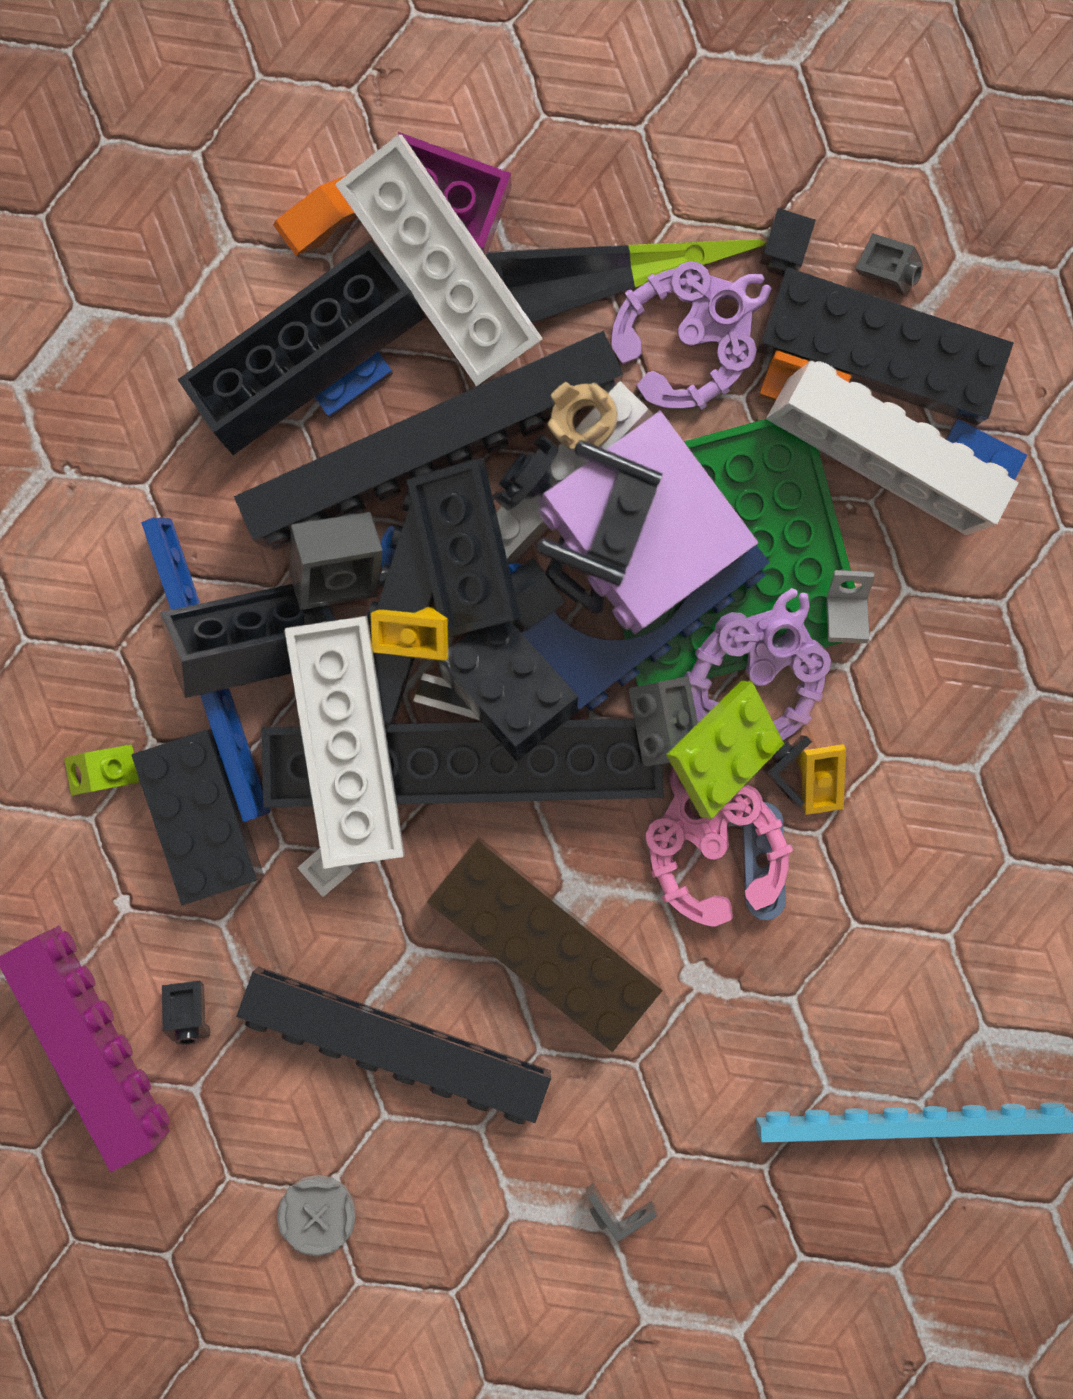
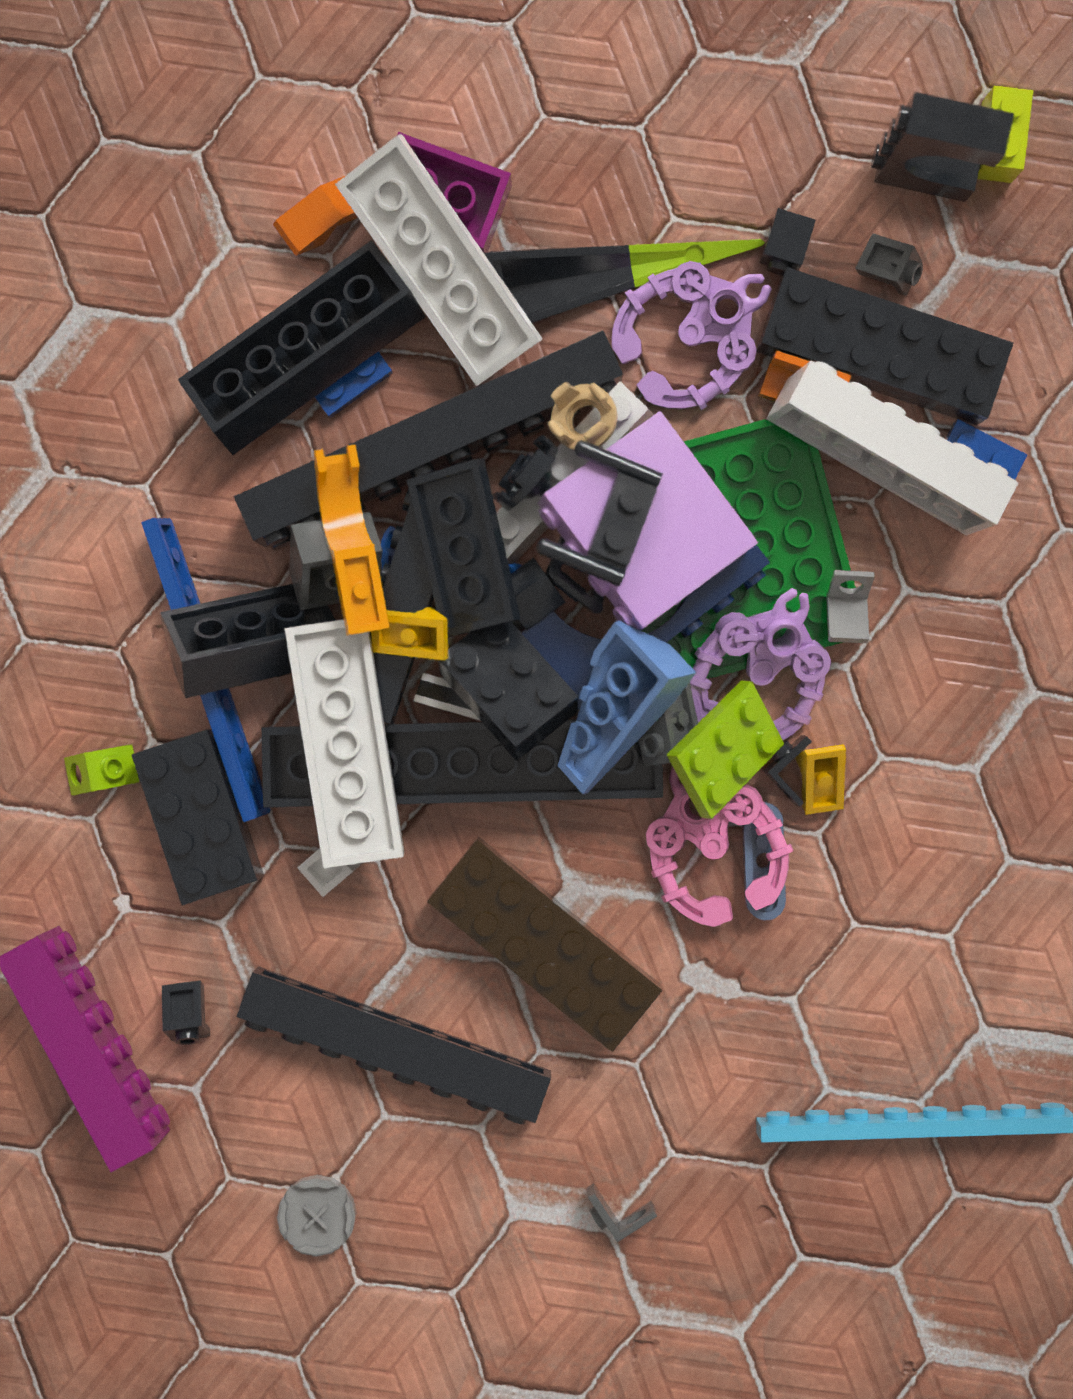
none -> light orange piece [313,445,389,636]
none -> medium blue wedge [558,621,696,794]
none -> black arch [871,92,1014,202]
none -> neon yellow brick [977,86,1033,183]

